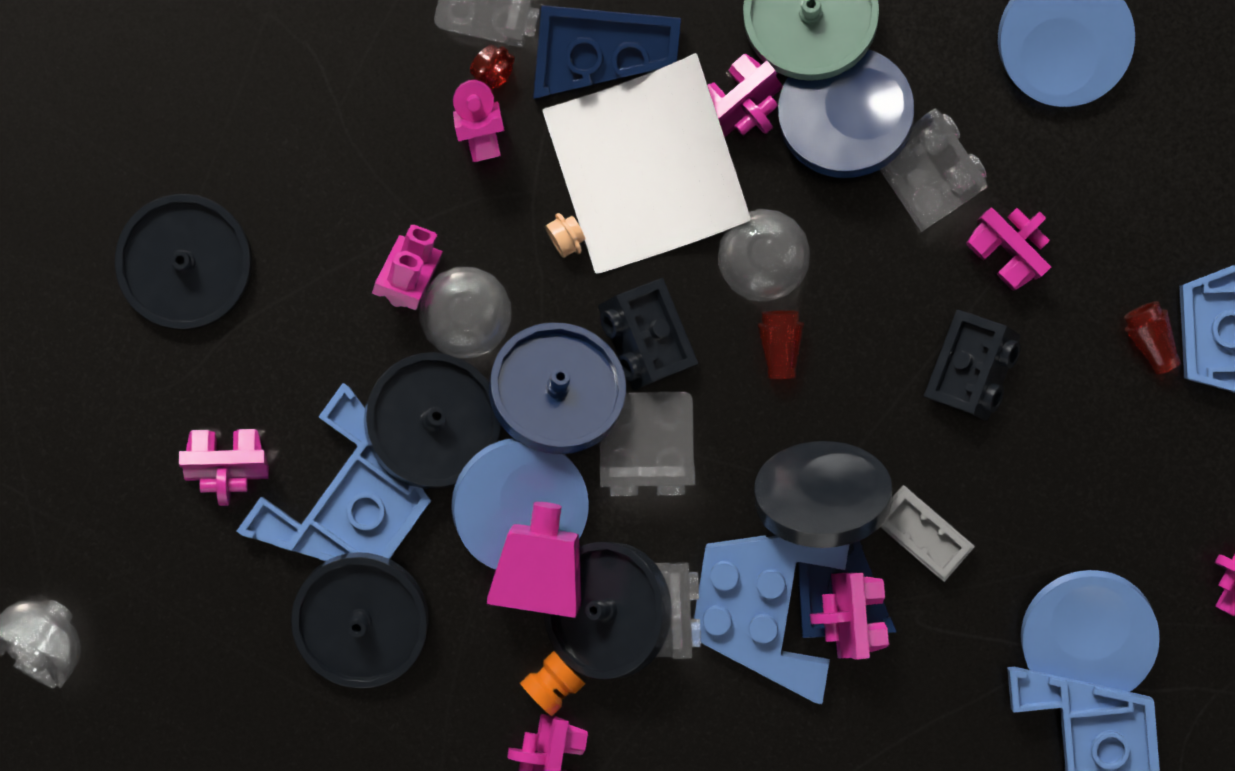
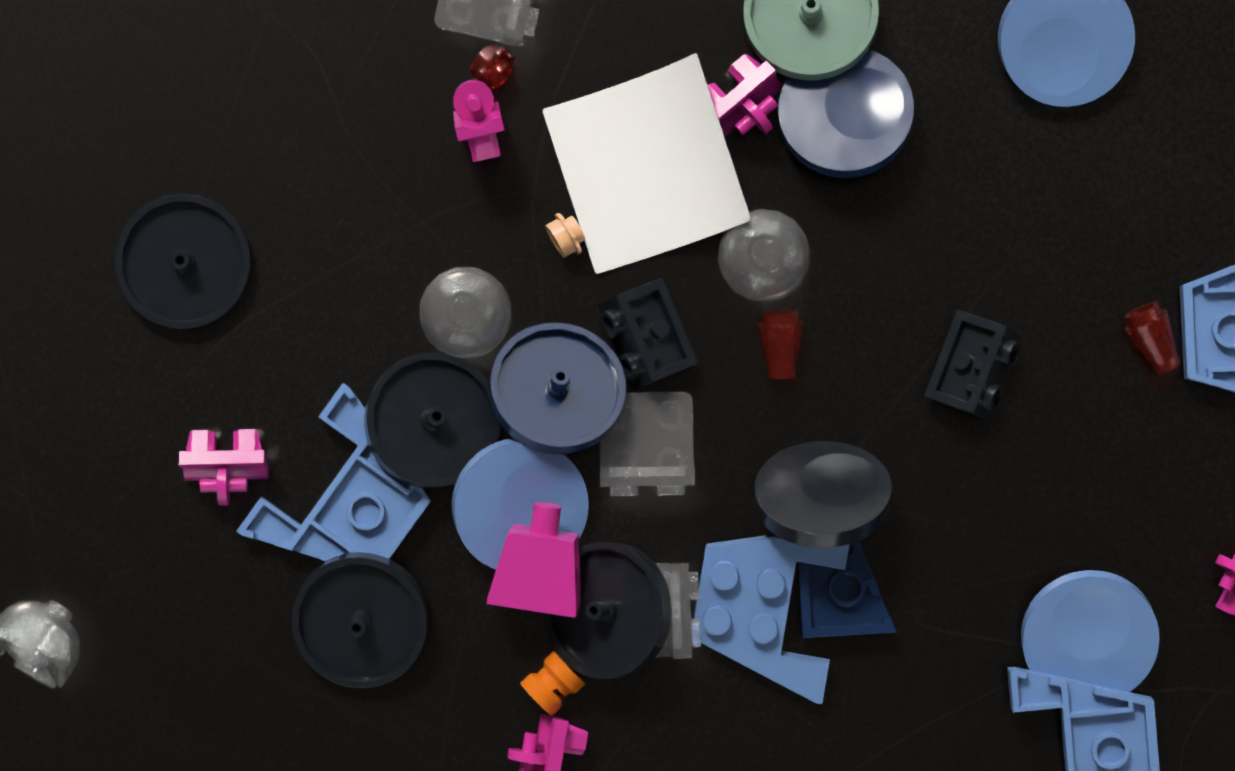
dark pink hips [372,225,443,310] -> none
dark blue wing [533,5,681,99] -> none
dark pink hips [810,573,889,659] -> none
clear bracket [880,109,987,232] -> none
light grey plate [880,485,975,582] -> none
dark pink hips [966,207,1051,291] -> none

